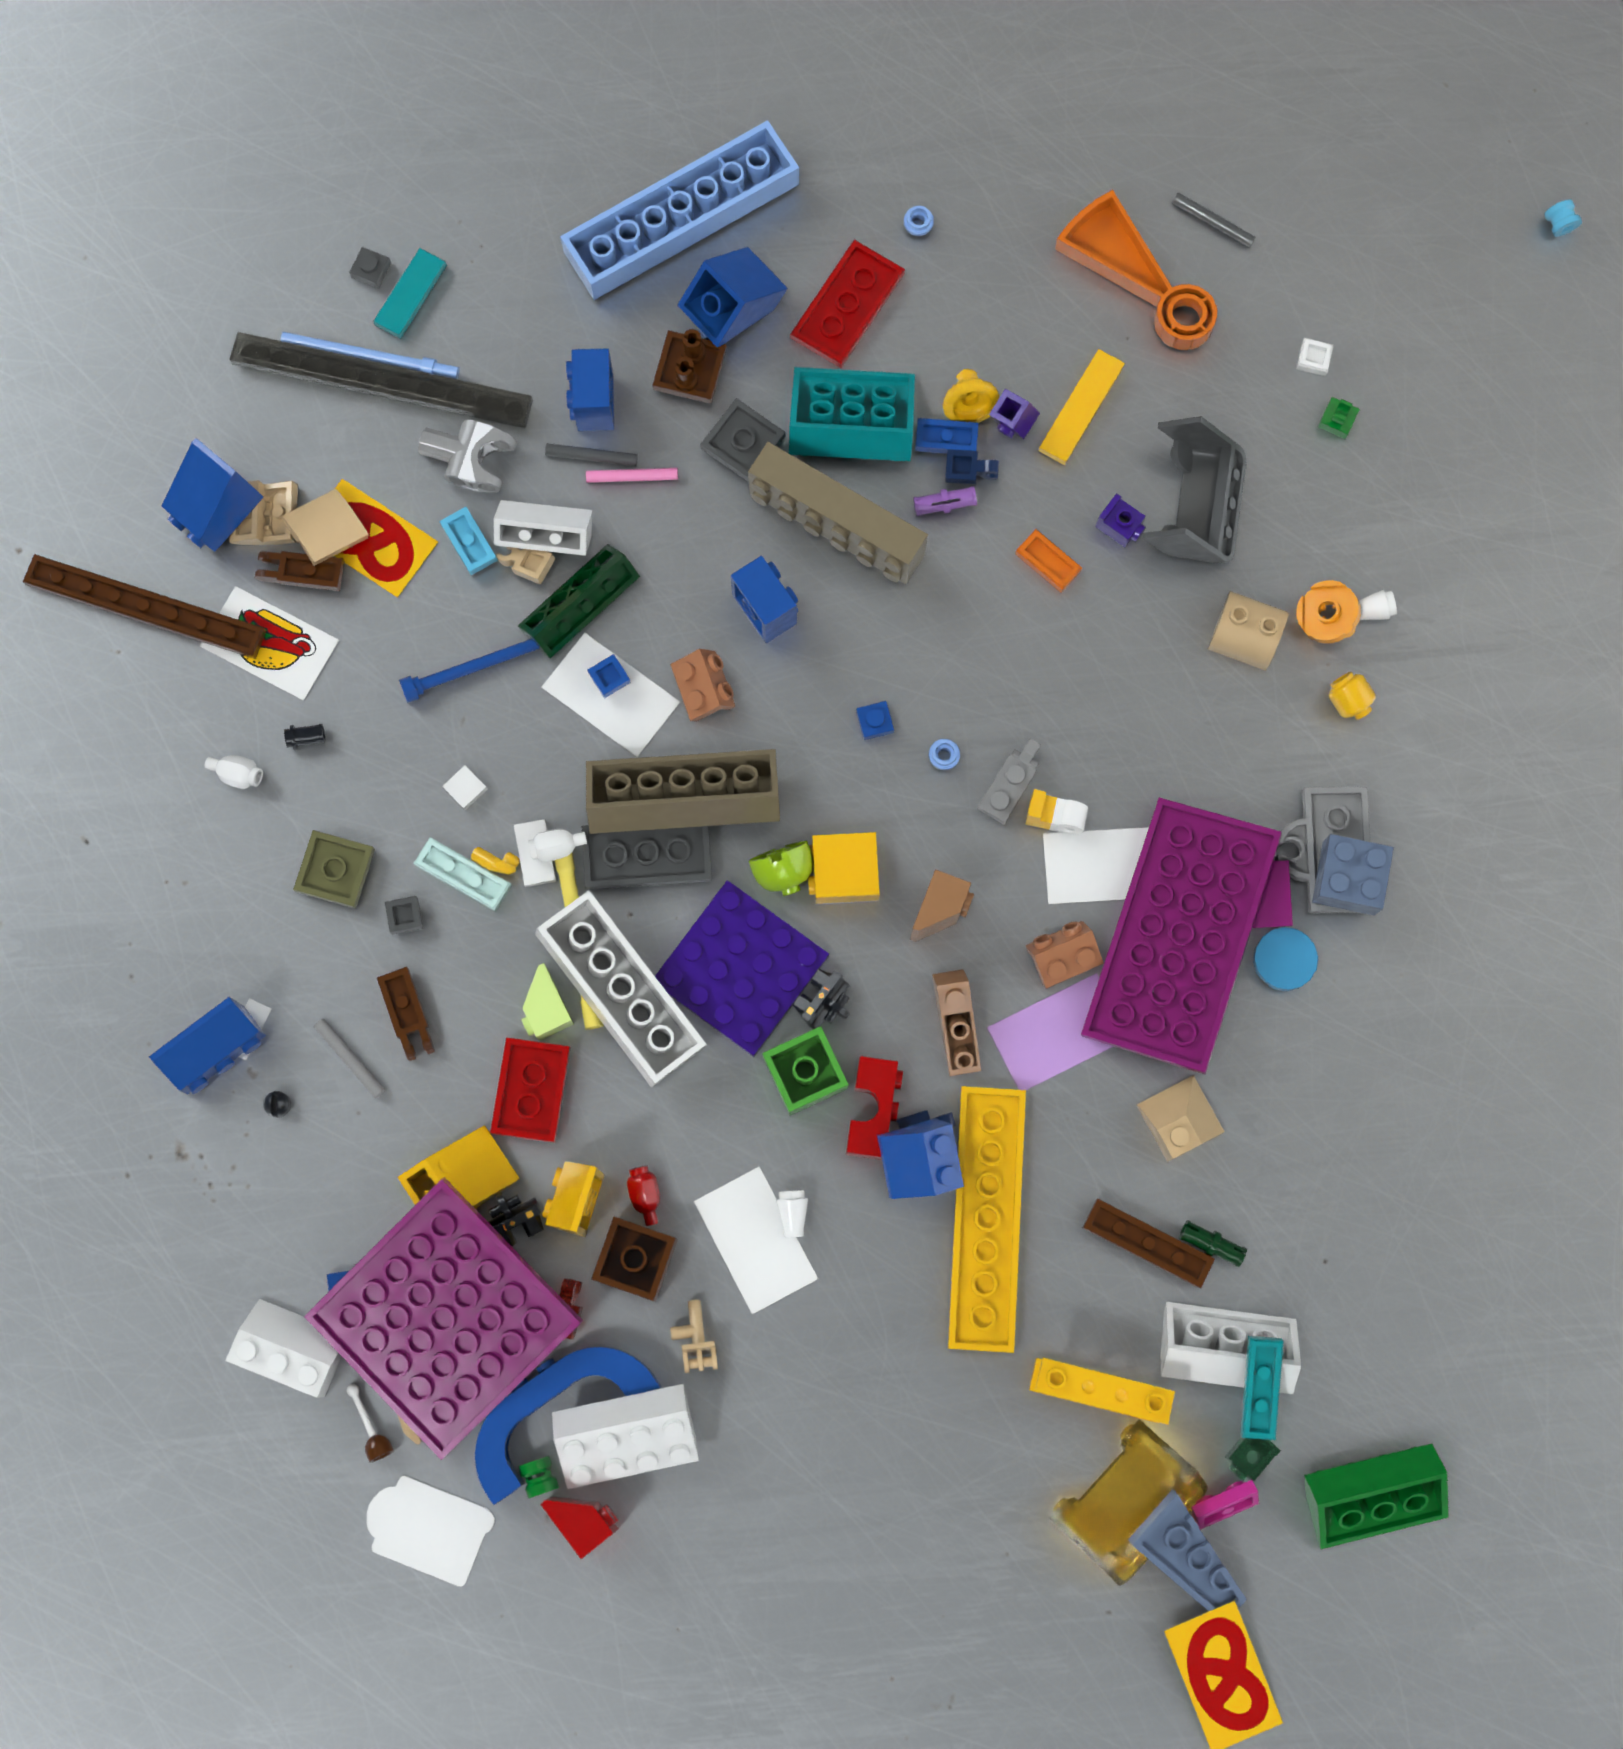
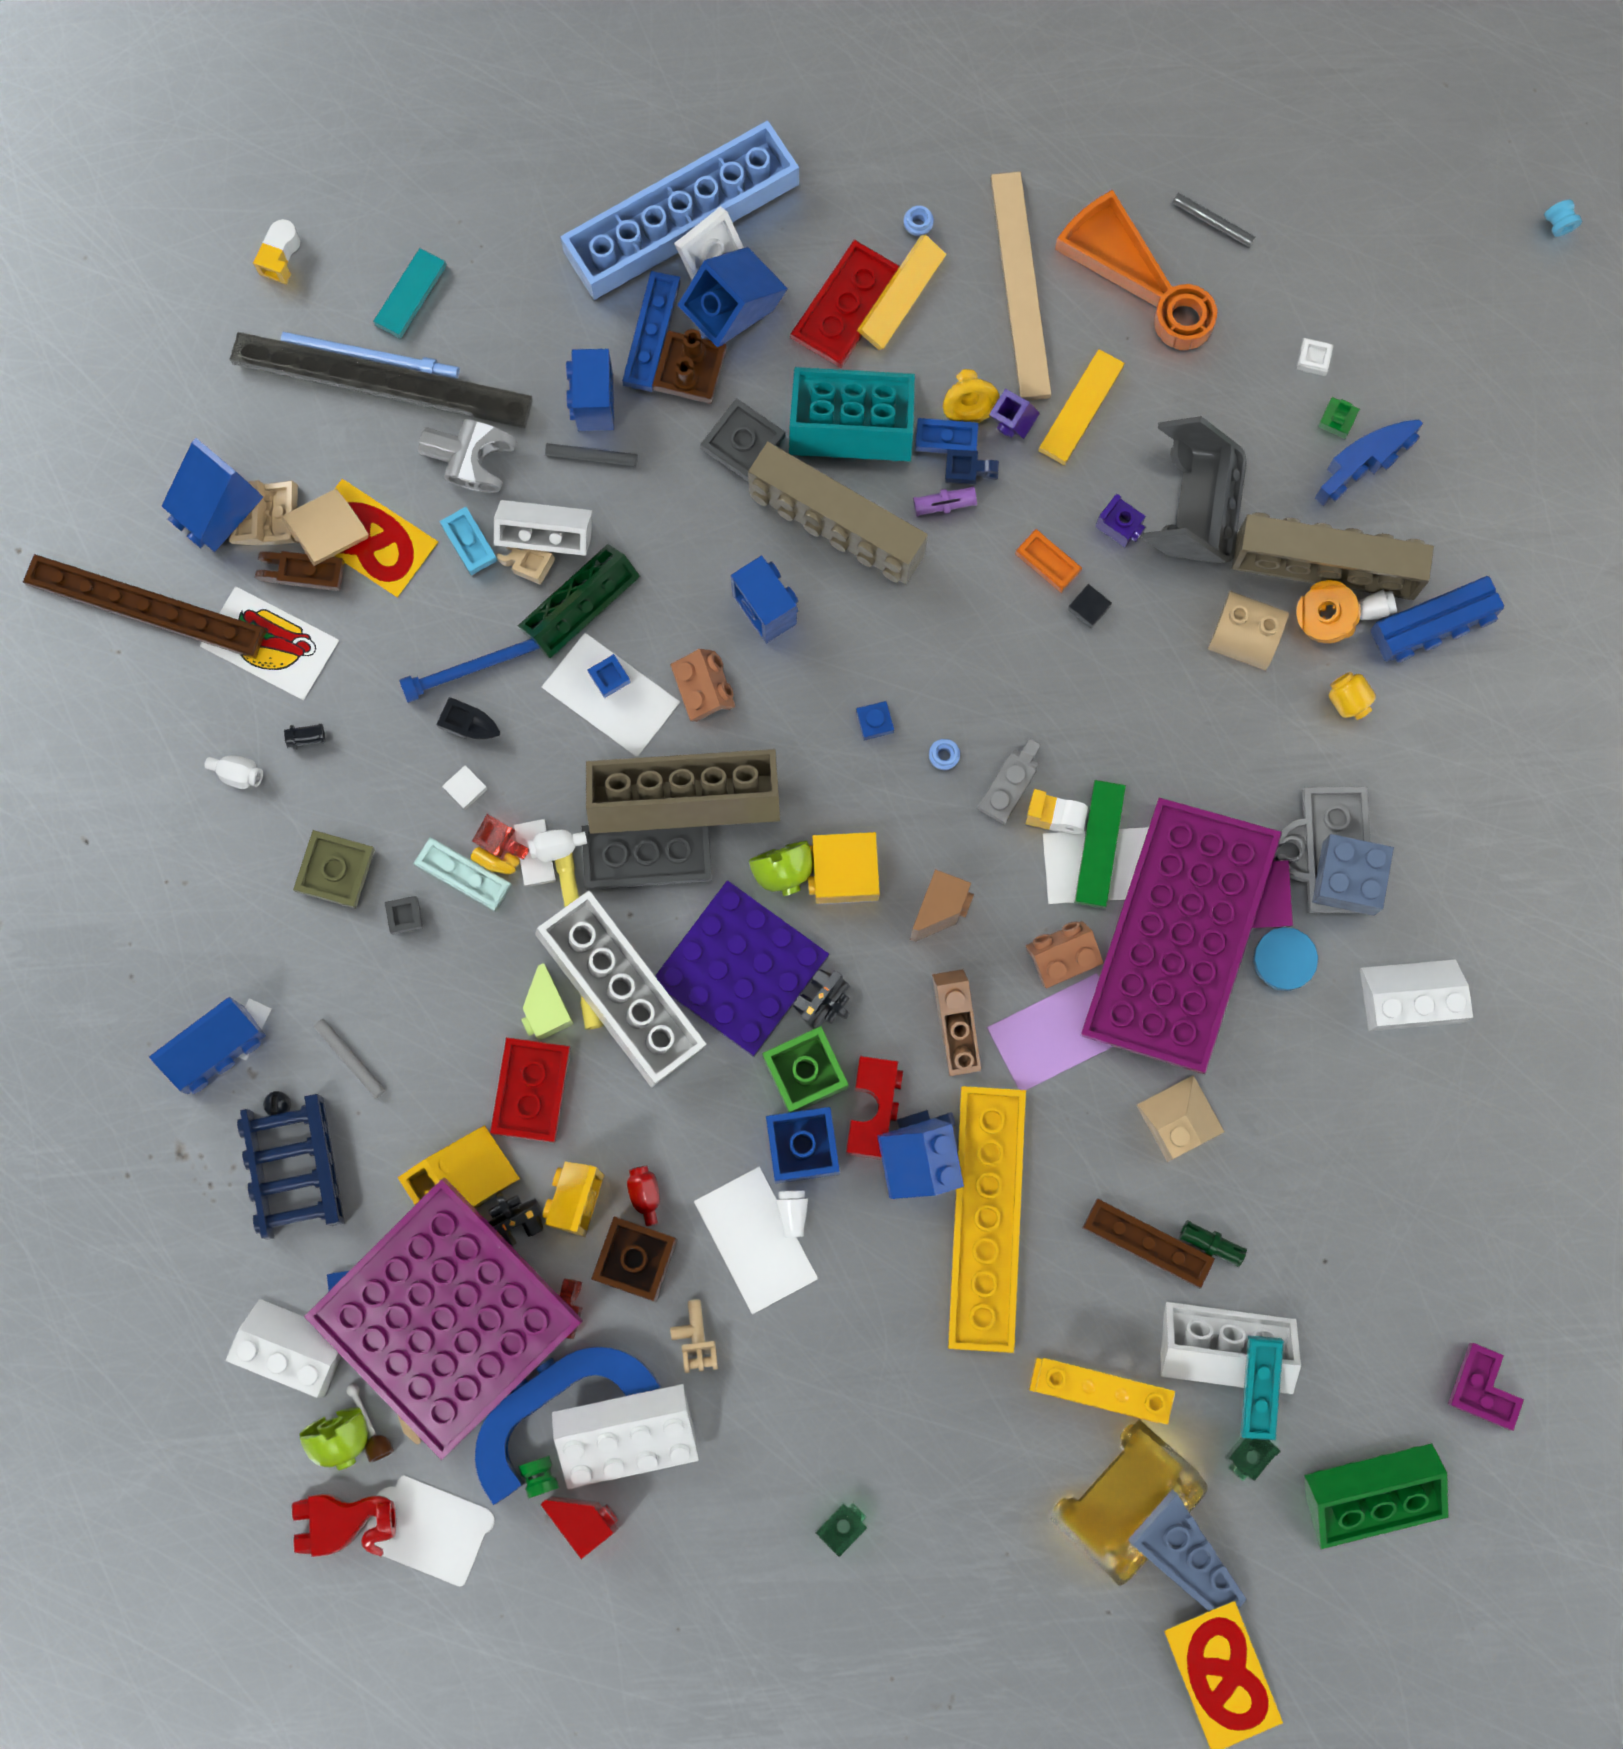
dark grey plate [349,247,391,289] -> none
reddish brown hinge [377,967,435,1061] -> none
bright pink bar [586,468,678,483] -> none
dark pink plate [1191,1480,1259,1530] -> none
none -> dark blue fence [237,1094,345,1240]
none -> leg [253,219,300,285]
none -> red hips [292,1493,396,1557]
none -> lime cylinder [299,1408,368,1470]
none -> black plate [436,697,501,739]
none -> clear red plate [472,814,529,860]
none -> blue plate [622,271,681,392]
none -> white plate [674,207,744,280]
none -> blue brick [766,1107,840,1184]
none -> clear green brick [815,1502,867,1557]
none -> yellow tile [857,234,946,350]
none -> tan tile [990,171,1051,401]
none -> black tile [1068,584,1112,628]
none -> green tile [1074,780,1126,909]
none -> dark tan brick [1231,512,1434,600]
none -> blue slope [1315,419,1423,506]
none -> white slope [1360,959,1473,1031]
none -> blue brick [1370,576,1504,663]
none -> magenta plate [1447,1343,1524,1431]

